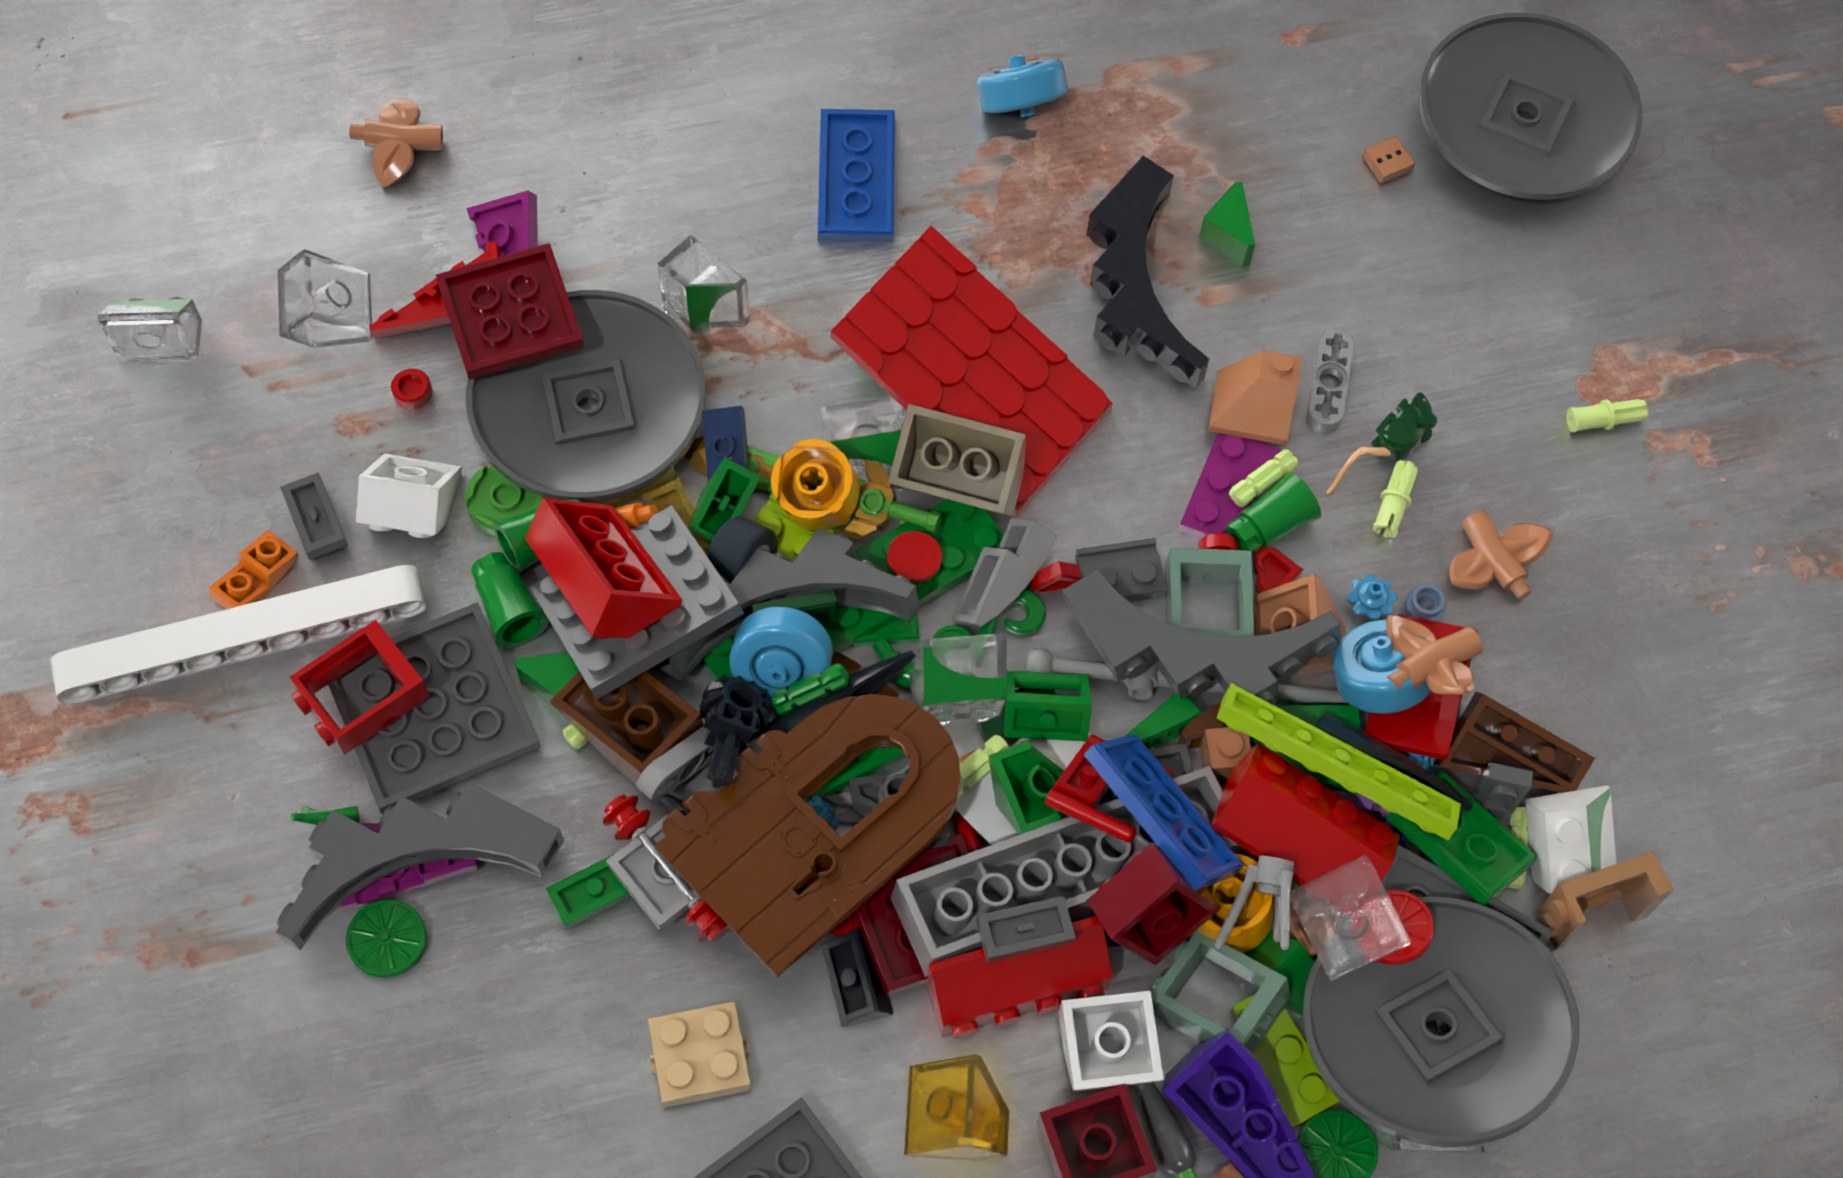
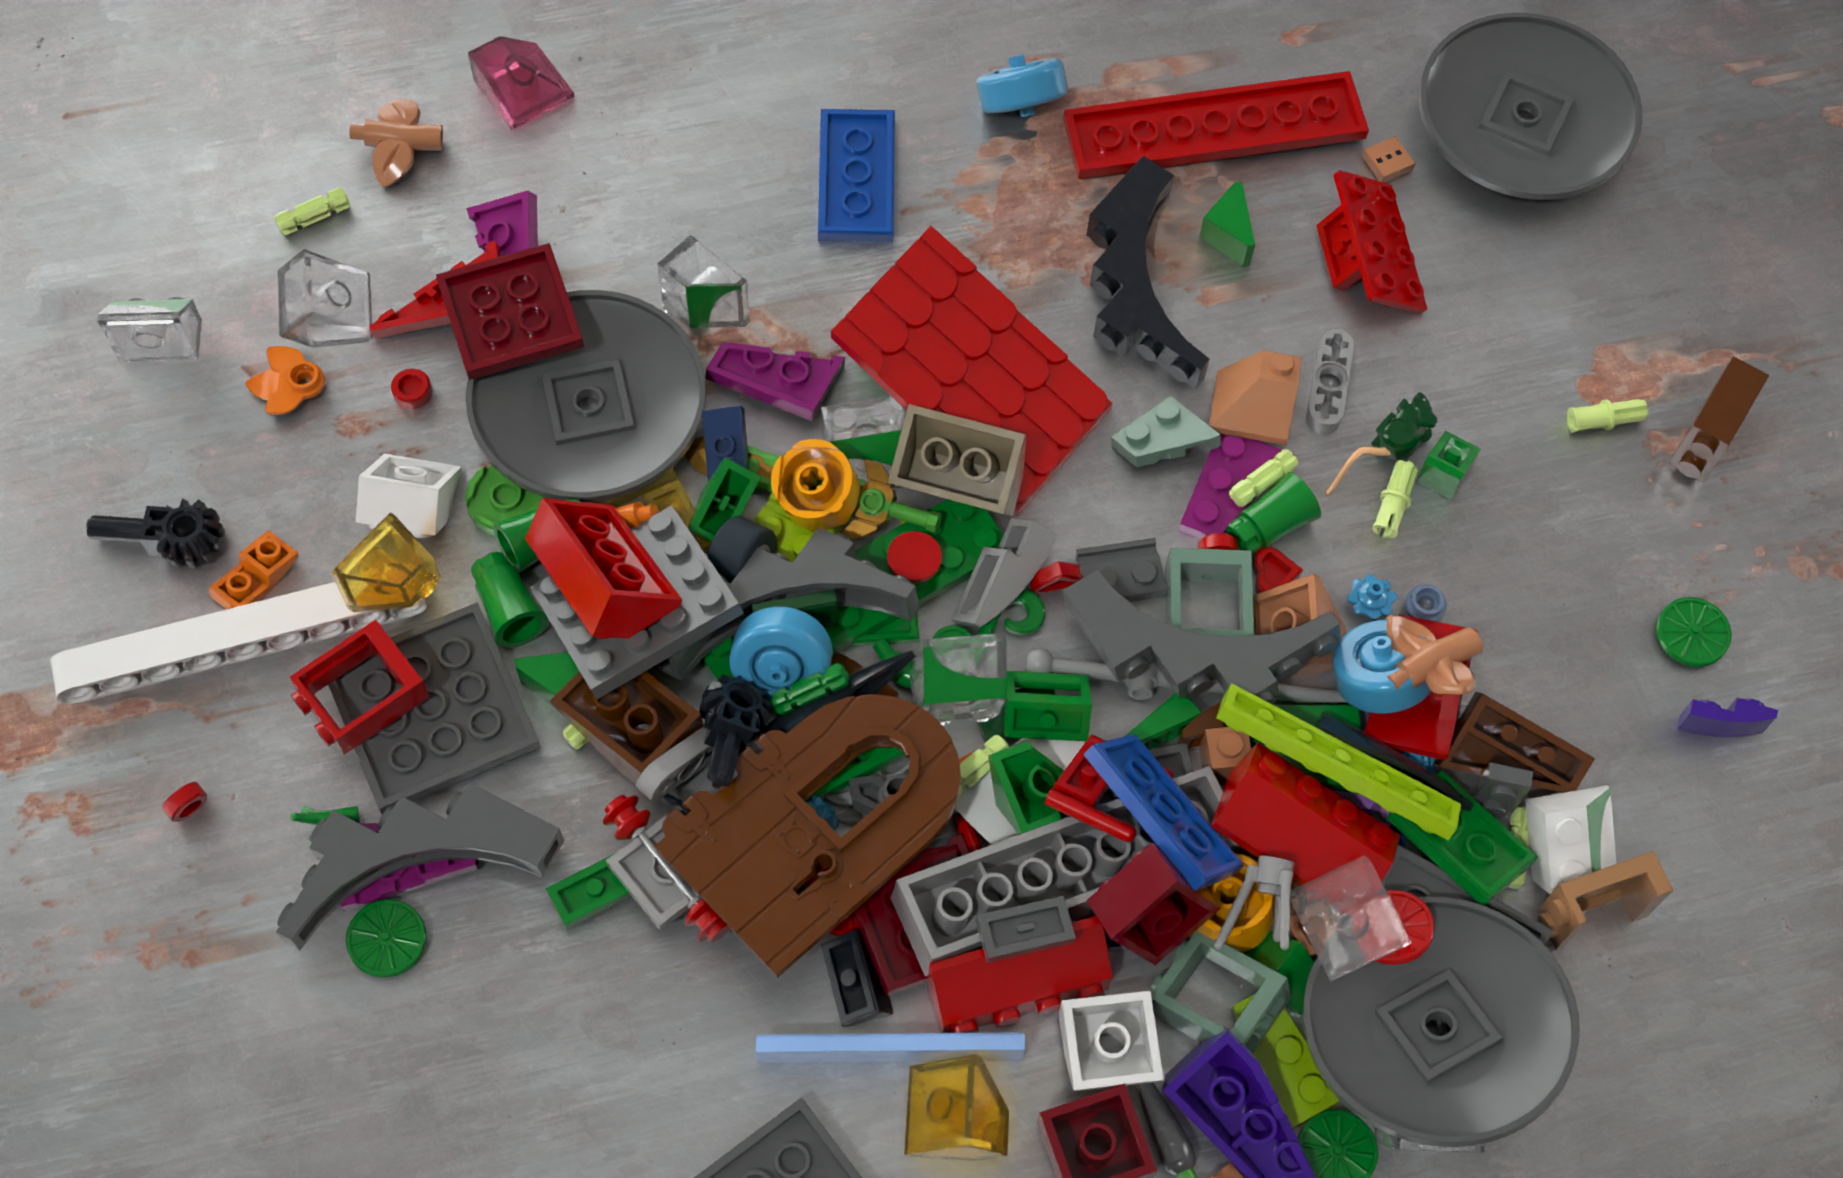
dark grey plate [280,472,348,560] -> none
tan plate [648,1001,751,1108] -> none
nougat plant [1449,509,1553,600] -> none
none -> black gear [86,498,225,569]
none -> red tile [162,782,207,822]
none -> orange plate [245,346,325,415]
none -> yellowish green axle [275,187,350,235]
none -> clear yellow slope [331,512,441,612]
none -> clear pink slope [467,36,575,130]
none -> magenta wing [705,342,845,421]
none -> light blue tile [756,1033,1025,1063]
none -> red plate [1063,71,1369,179]
none -> sand green wing [1110,396,1221,468]
none -> red bracket [1316,170,1428,314]
none -> green slope [1417,431,1481,500]
none -> green wheel [1656,597,1732,667]
none -> reddish brown brick [1668,356,1769,483]
none -> dark purple slope [1677,697,1778,737]

